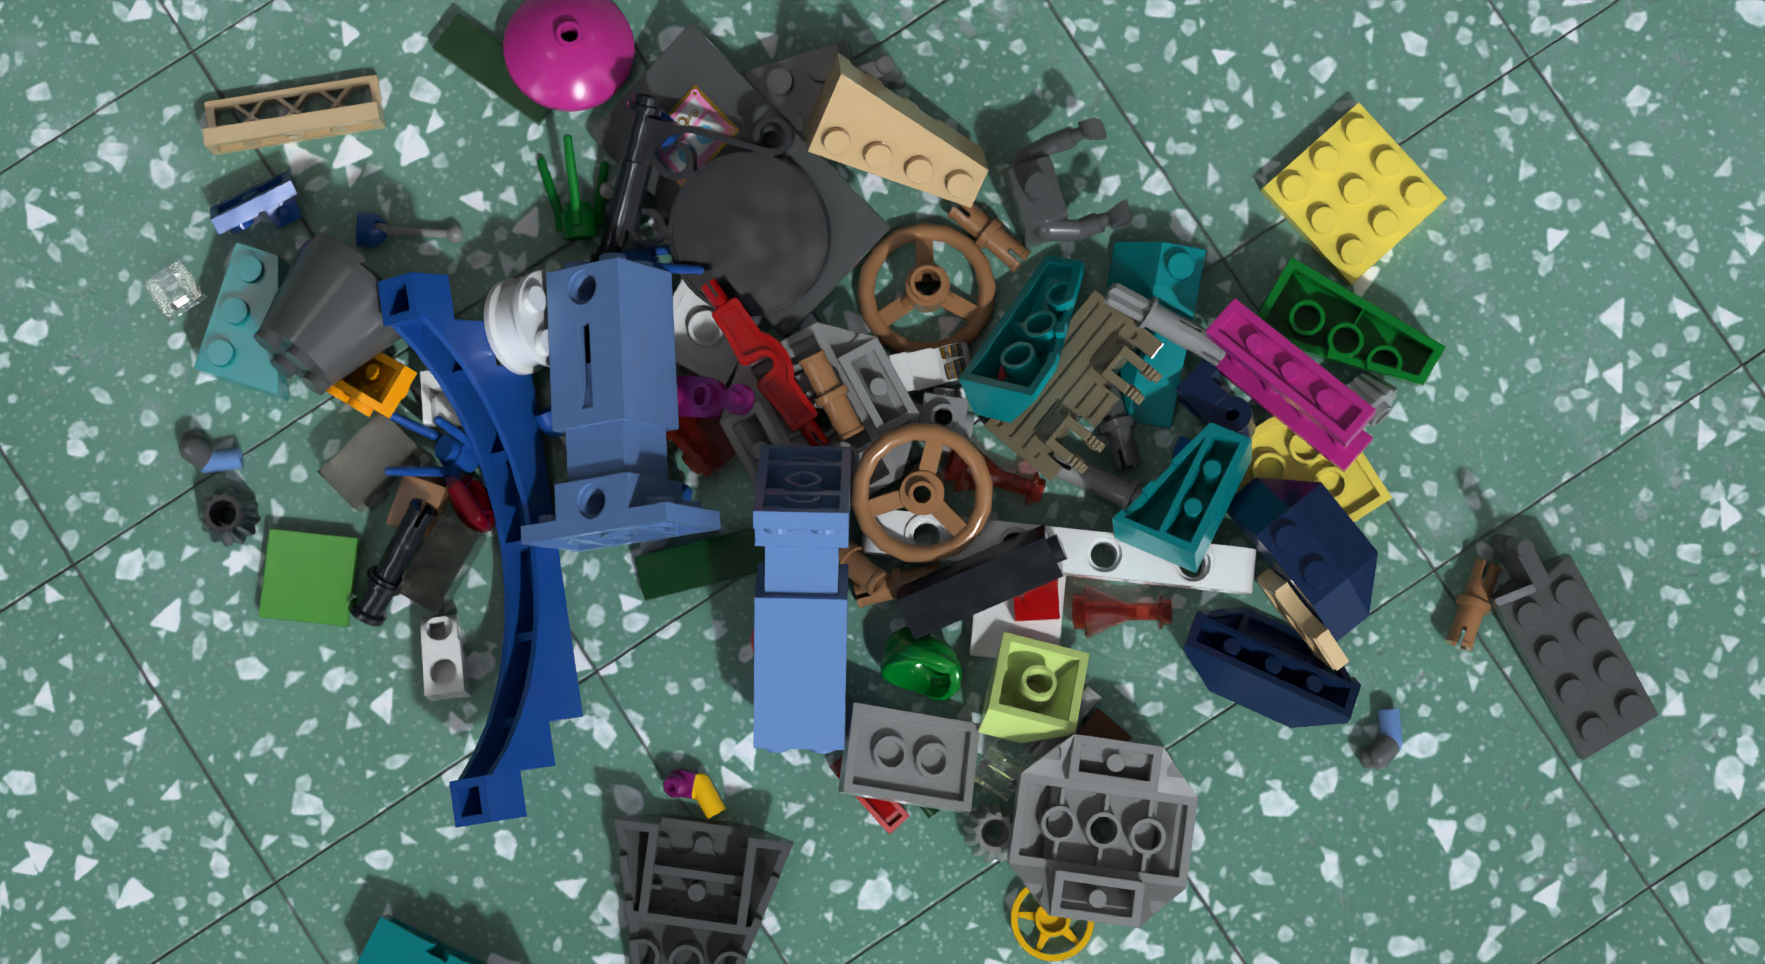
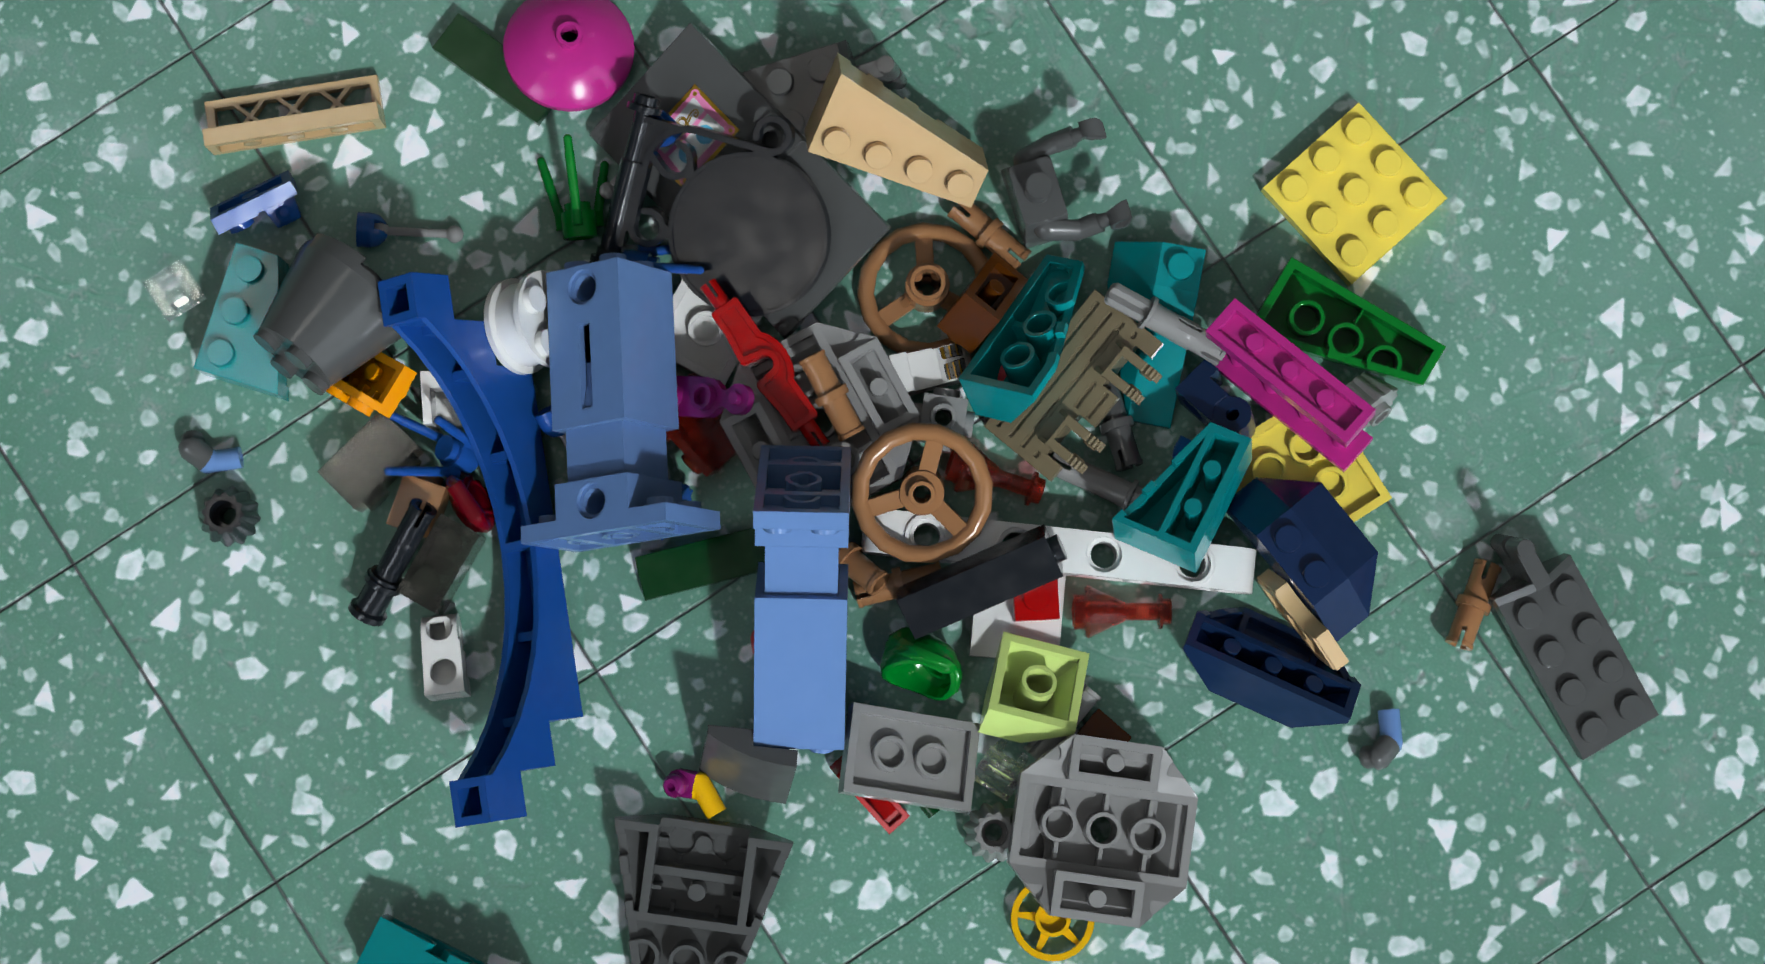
bright green tile [259,529,360,627] -> none
none -> dark grey slope [699,725,798,804]
none -> reddish brown slope [937,252,1028,354]

